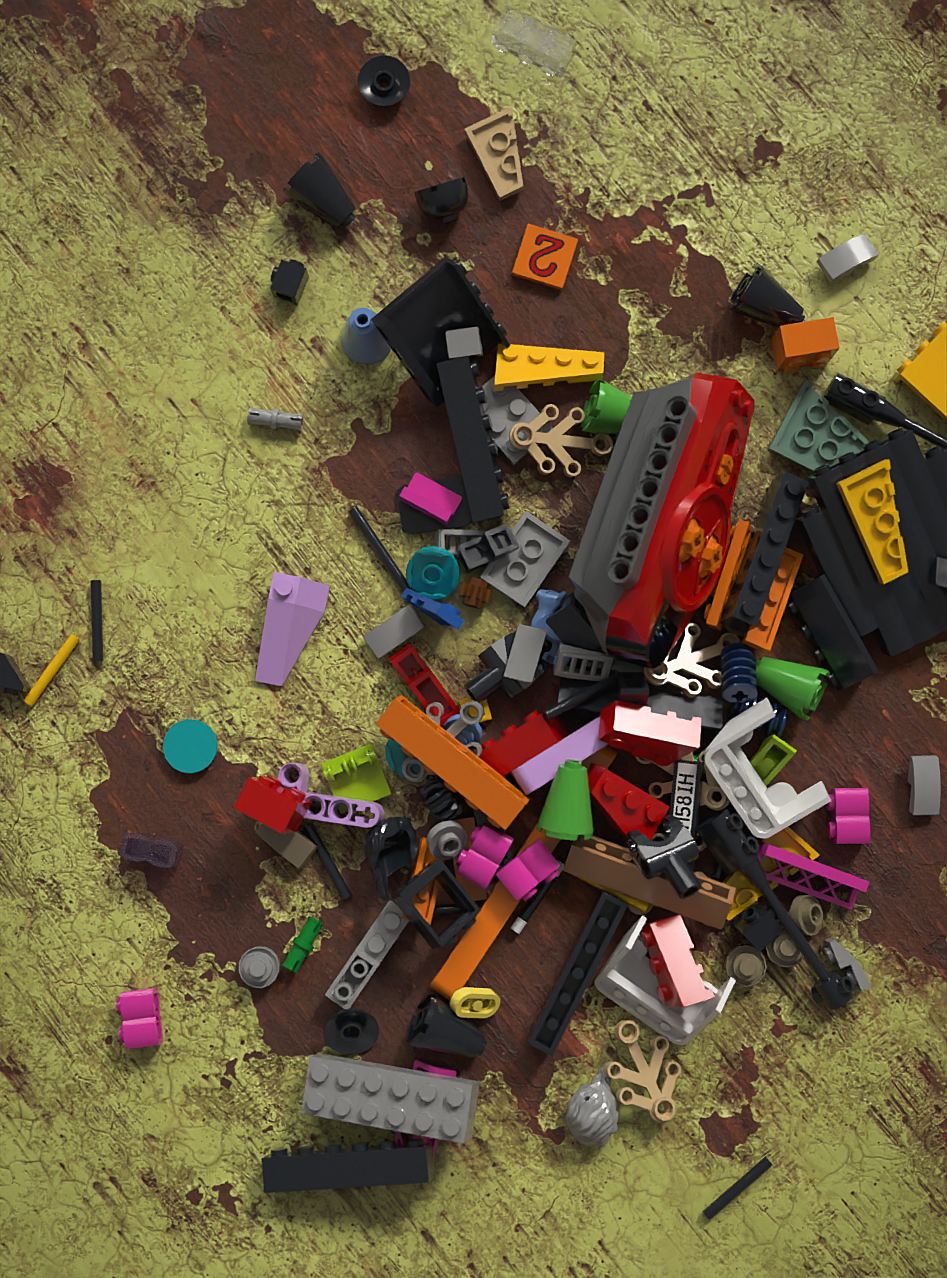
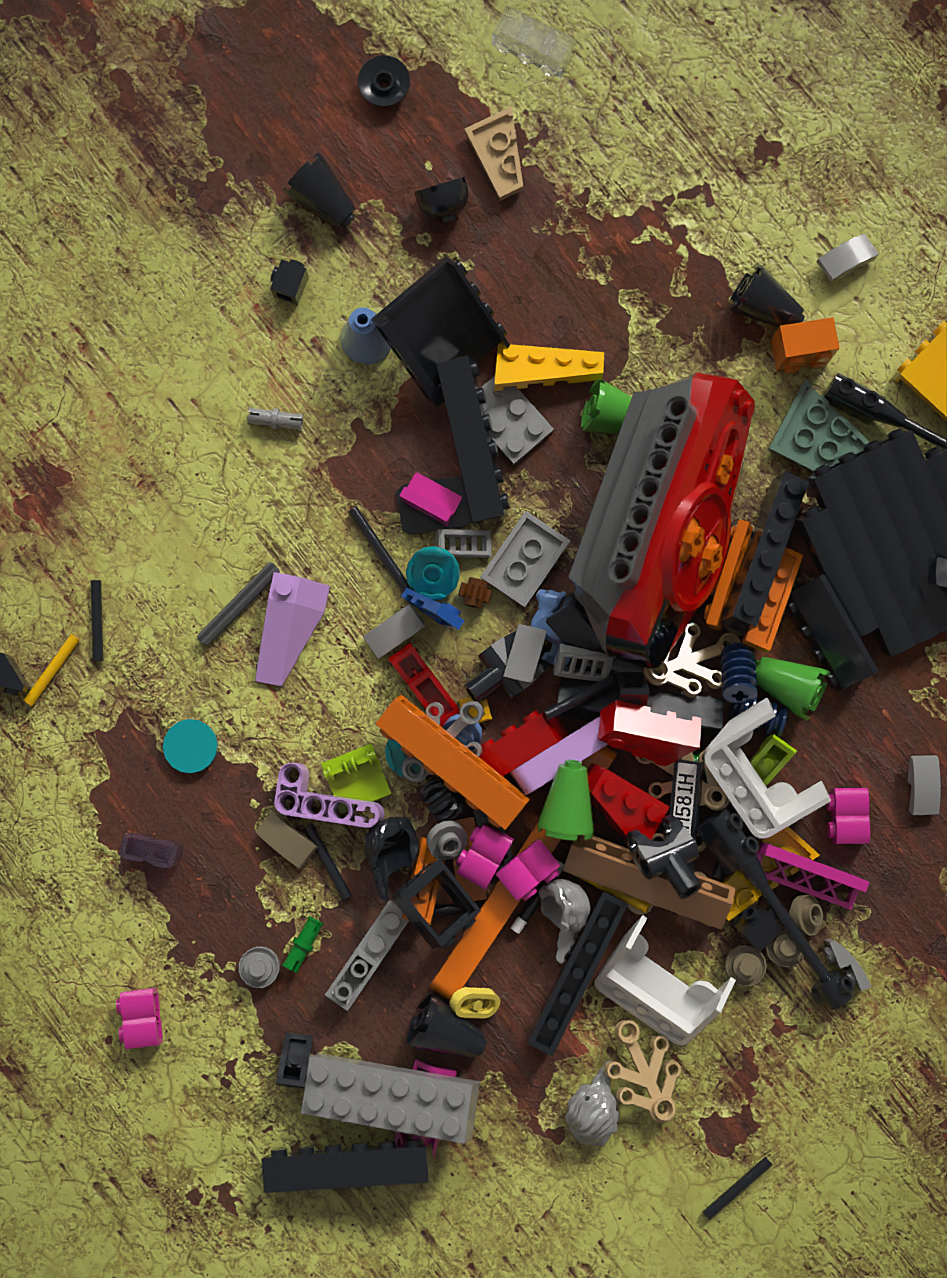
red brick [233,774,312,834] -> none
black dish [323,1009,379,1055] -> none
light grey panel [446,327,483,360] -> none
black slope [456,523,519,573] -> none
tan plant [509,404,613,478] -> none
orange tile [512,224,578,291] -> none
wedge [641,915,715,1007] -> none
yellow wing [836,459,908,584] -> none
none -> dark grey axle [197,562,280,646]
none -> black slope [276,1033,313,1089]
none -> light grey hair [539,879,590,964]

